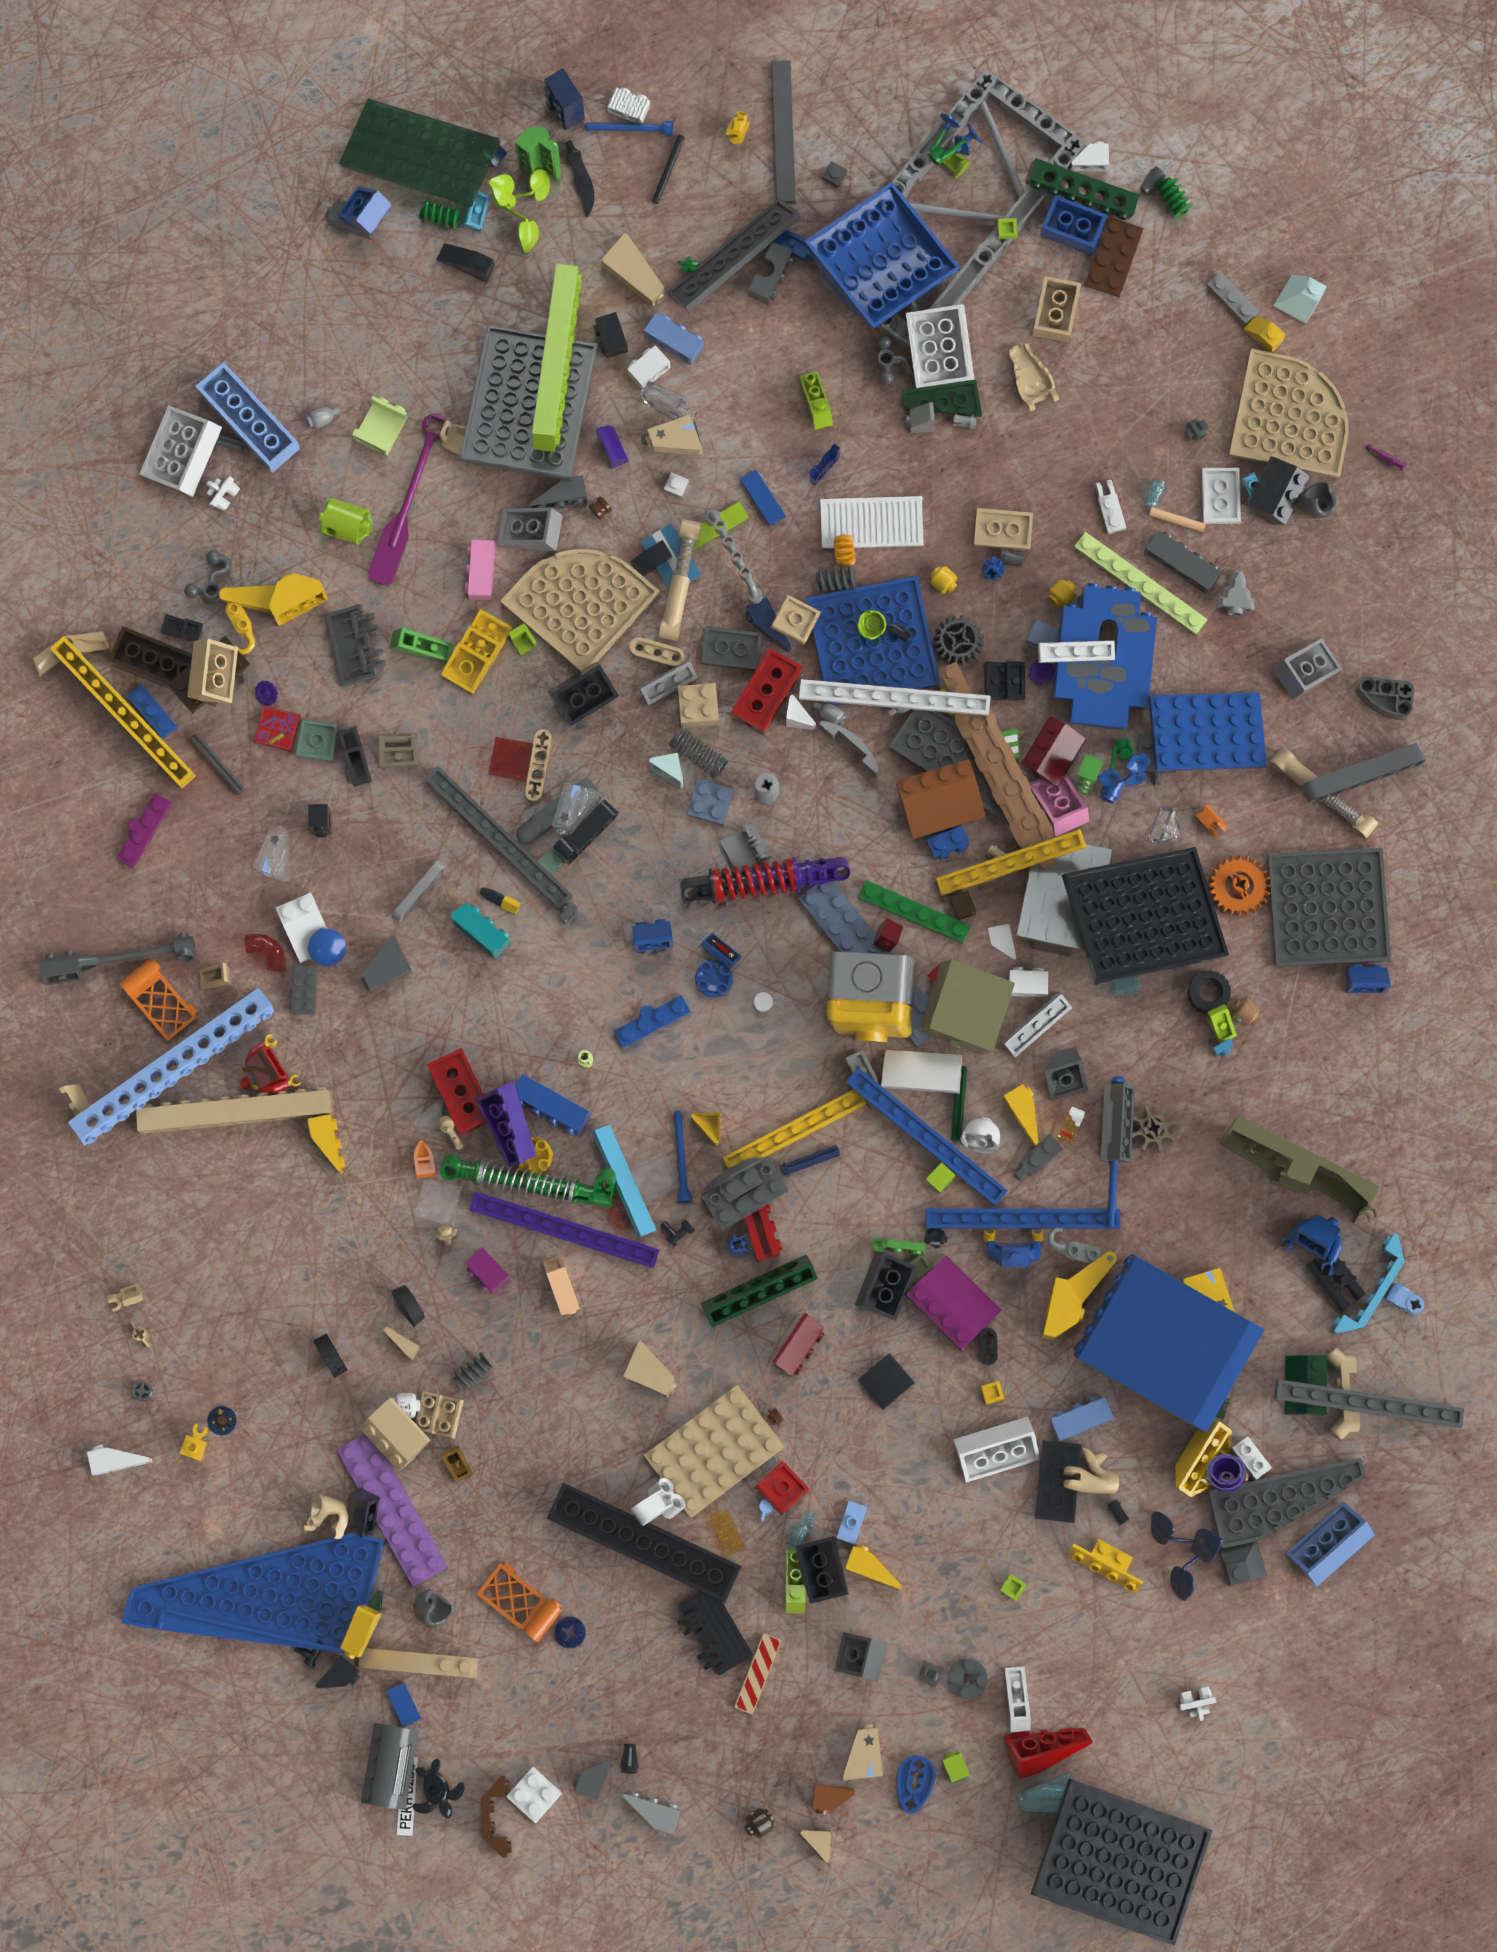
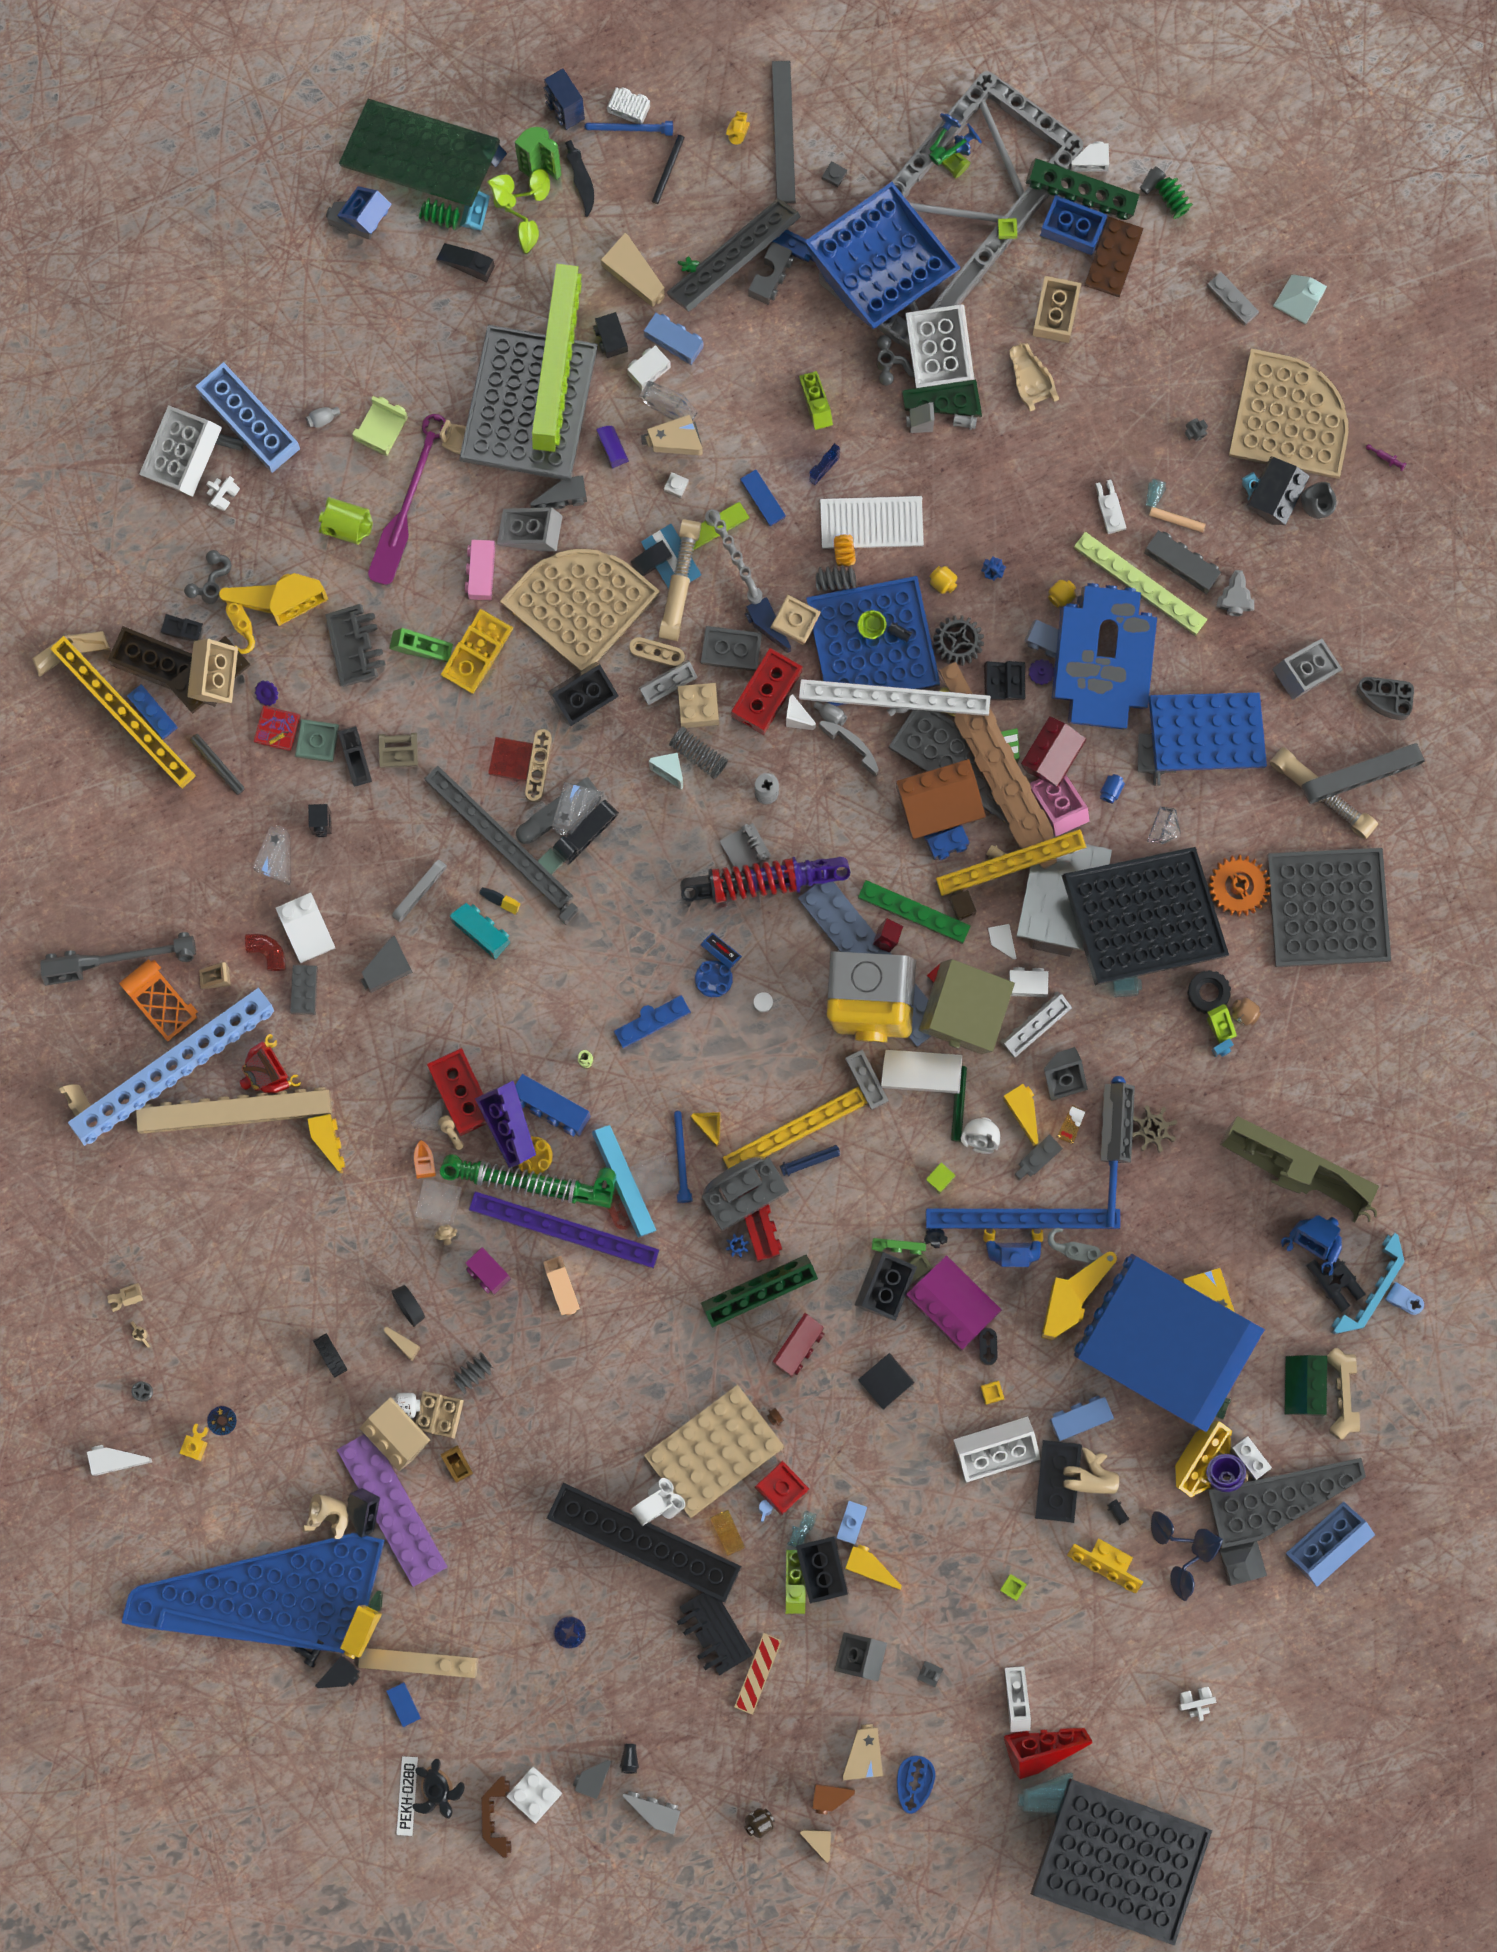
magenta hinge [116,793,172,869] -> none
blue dish [307,928,346,966] -> none
dark grey brick [361,1723,419,1810] -> none
dark grey piece [413,1589,453,1628] -> none
orange piece [476,1562,562,1642] -> none
lime panel [508,623,537,656] -> none
reddish brown wheel [589,496,612,520] -> none
tan slope [623,1341,677,1398] -> none
blue slope [632,919,673,952] -> none
black piece [661,1219,695,1247] -> none
sand blue plate [687,778,734,826] -> none
blue plate [846,1068,1008,1206] -> none
lime brick [942,1750,970,1783] -> none
dark grey plate [948,1659,988,1699] -> none
tan plate [974,508,1033,551] -> none
dark grey pin [1000,549,1024,566] -> none
white tile [1038,641,1115,663] -> none
bright green brick [1074,754,1103,795] -> none
blue plant [1098,738,1150,788] -> none
orange piece [1194,804,1226,837] -> none
white tile [1201,468,1241,524] -> none
yellow slope [1243,316,1286,353] -> none
dark grey plate [1274,1379,1464,1428] -> none
blue slope [1346,964,1391,993] -> none

